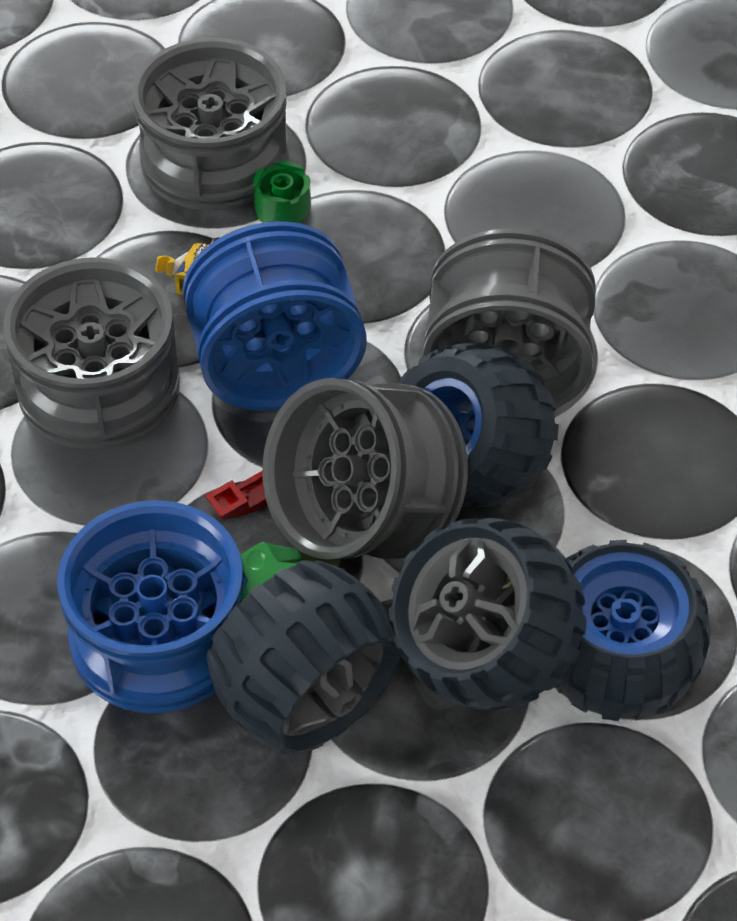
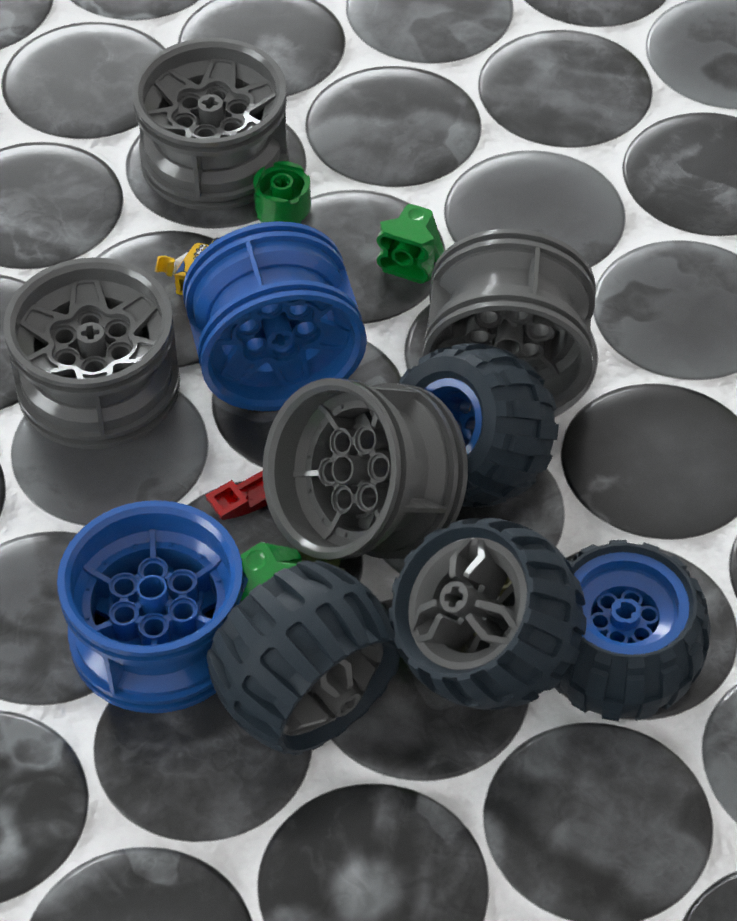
none -> green piece [376,204,444,284]

